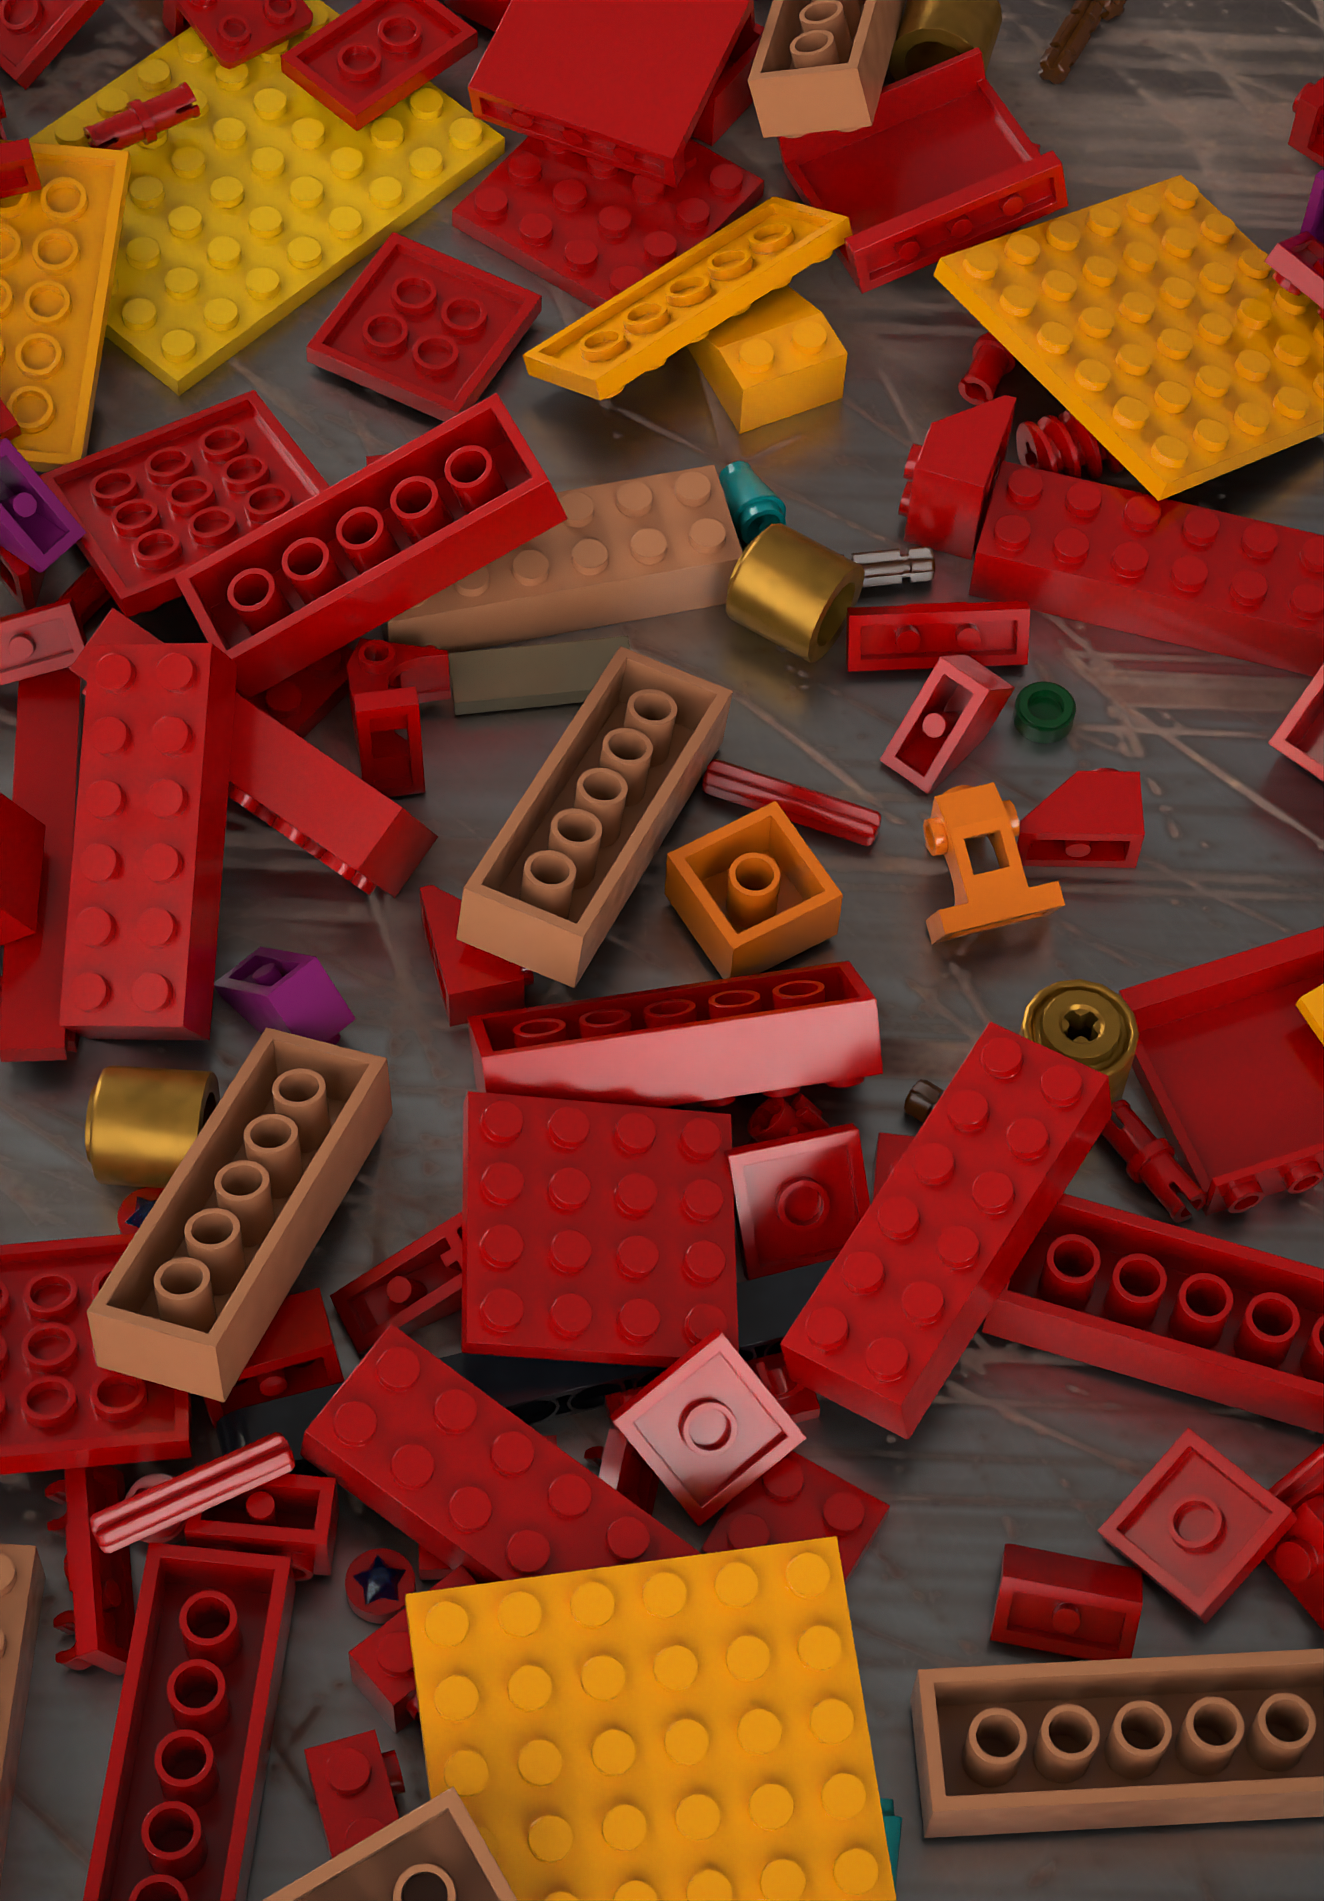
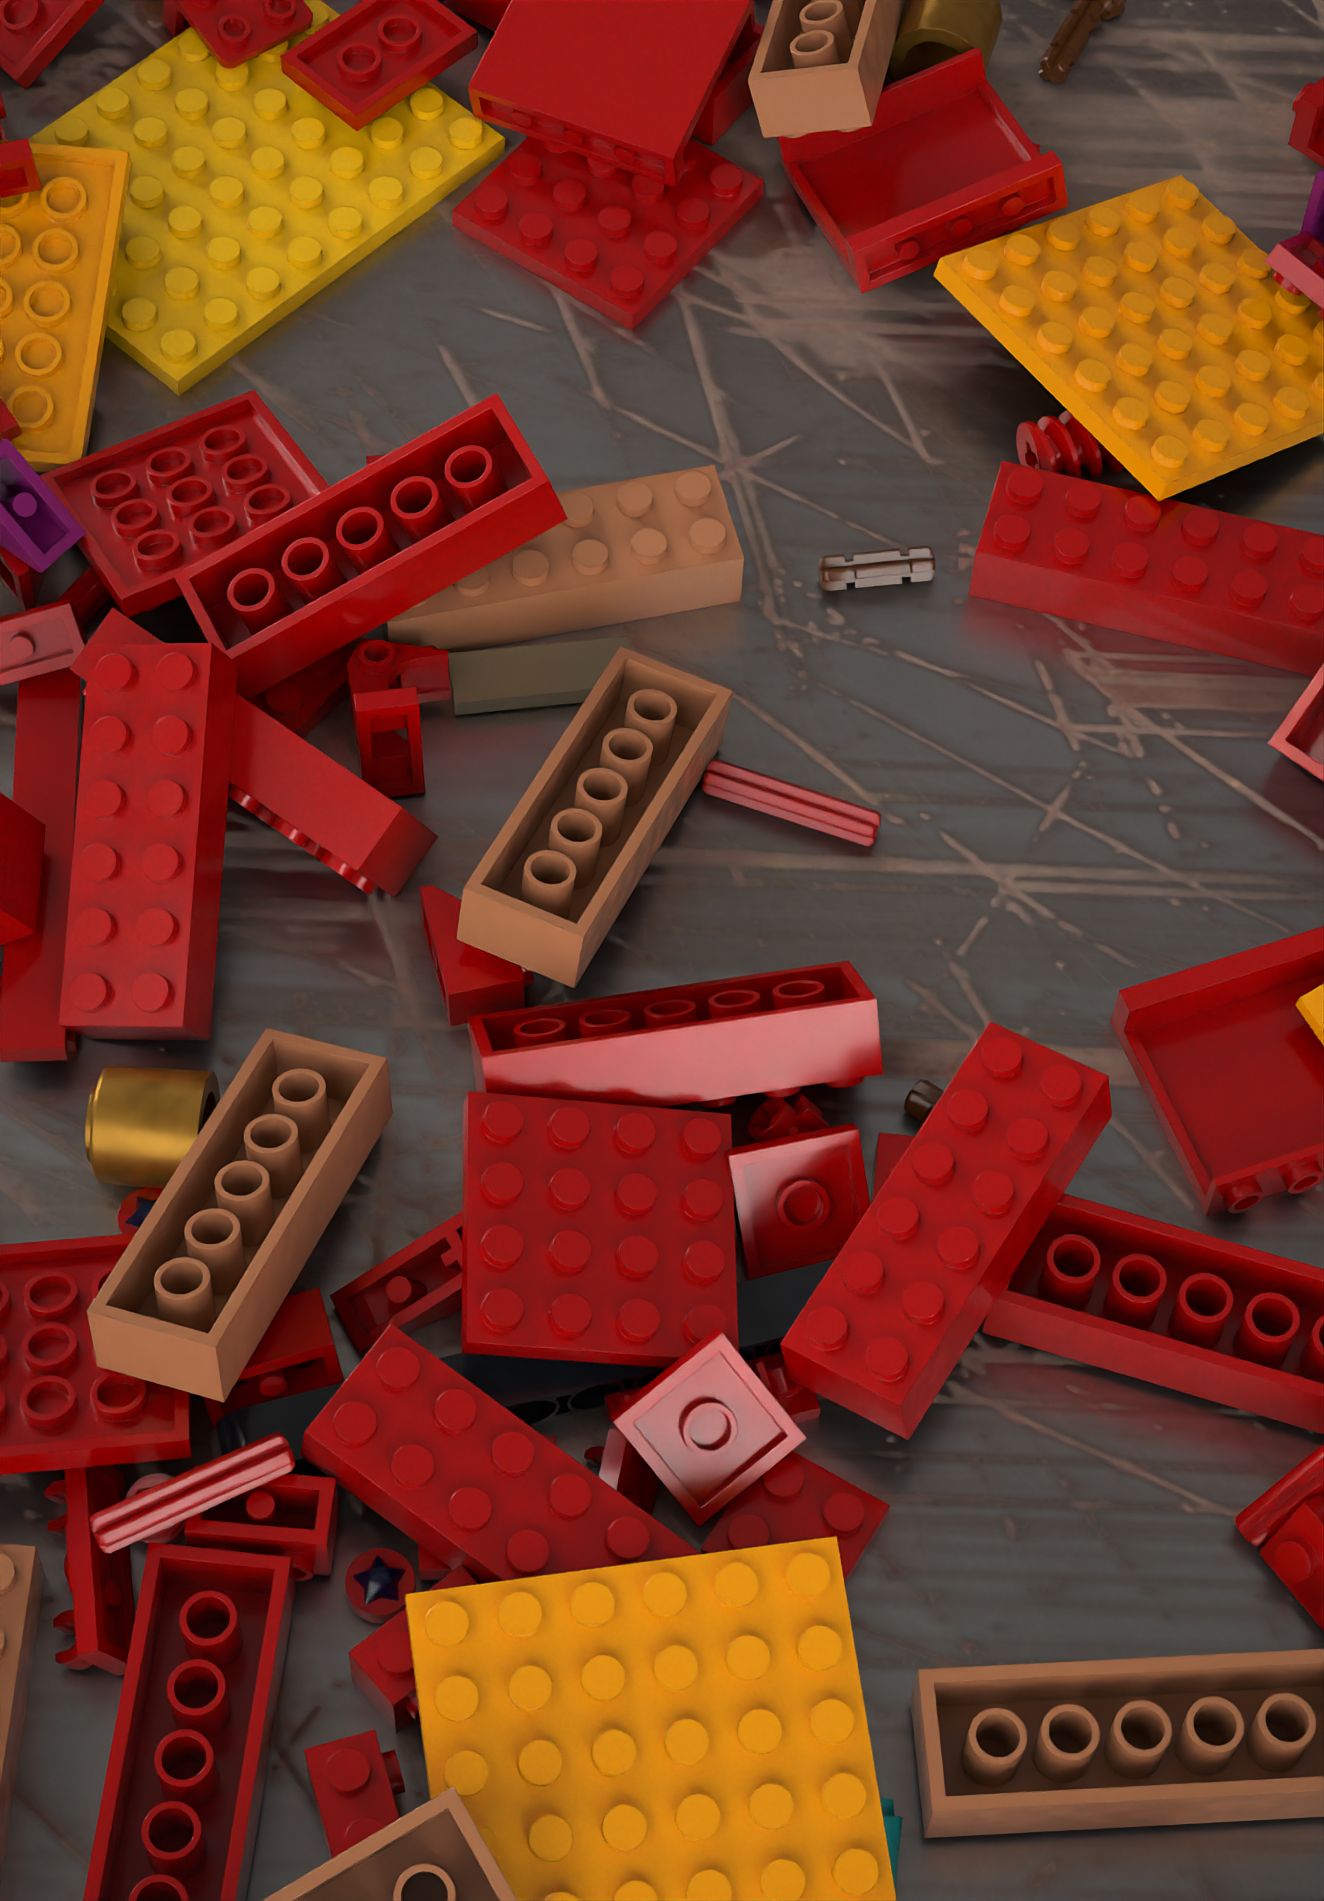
red pin [83,82,201,150] -> none
magenta slope [214,946,356,1045] -> none
red plate [306,232,542,422] -> none
light orange plate [523,196,853,401] -> none
orange brick [664,801,843,979] -> none
light orange slope [686,285,848,434] -> none
teal cone [719,461,786,545] -> none
pearl gold piece [726,523,865,663] -> none
red plate [846,601,1030,672] -> none
red slope [879,655,1015,794] -> none
red slope [898,395,1017,560] -> none
orange tile [923,782,1065,944] -> none
red pin [958,331,1018,405] -> none
red panel [990,1543,1143,1660] -> none
dark green tile [1013,681,1076,744] -> none
red slope [1015,768,1145,868] -> none
pearl gold piece [1019,979,1139,1113] -> none
red plate [1097,1427,1298,1625] -> none
red pin [1101,1099,1208,1223] -> none

